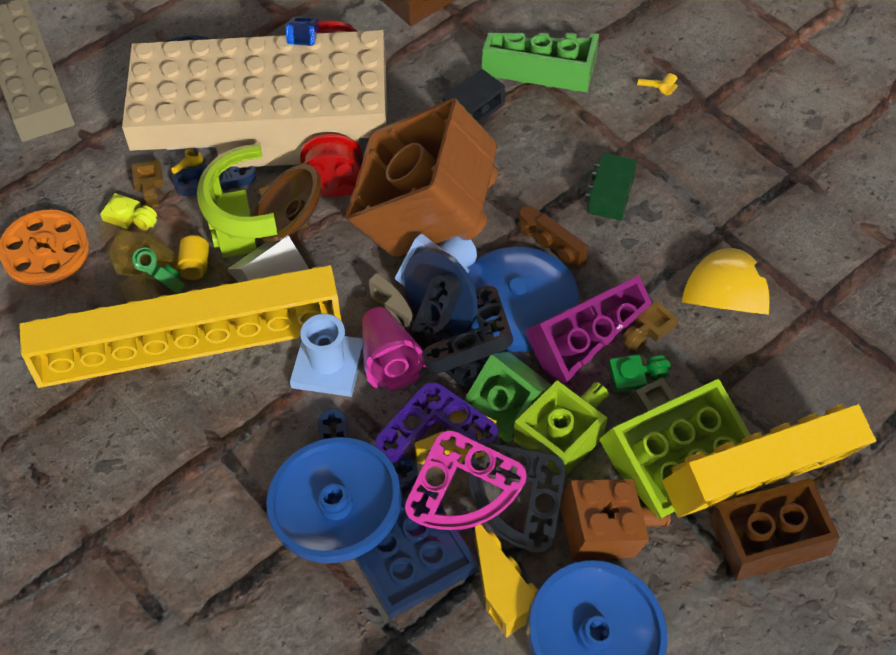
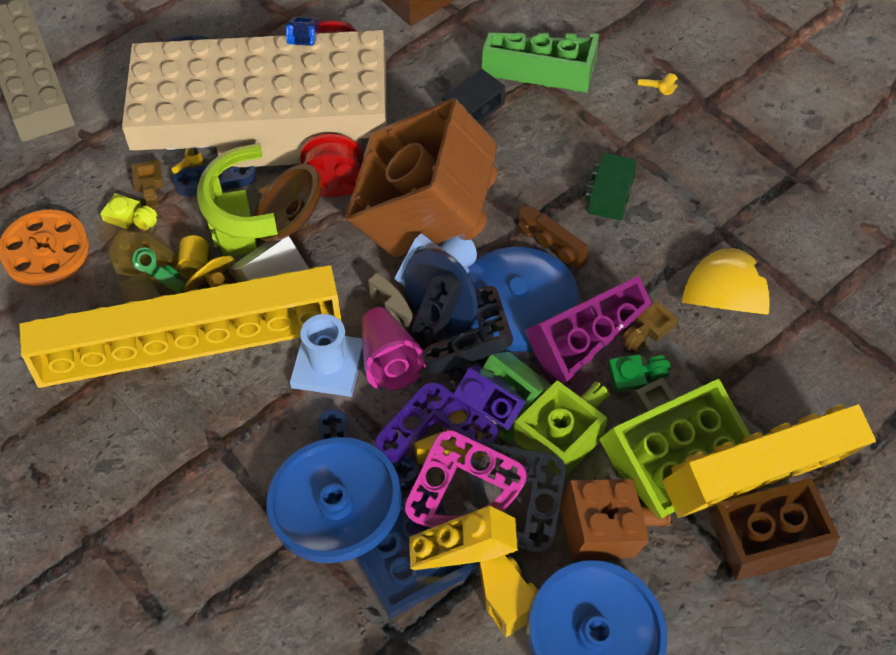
none -> yellow shield [182,255,235,293]
none -> yellow slope [409,505,518,570]
none -> dark purple slope [453,365,526,430]

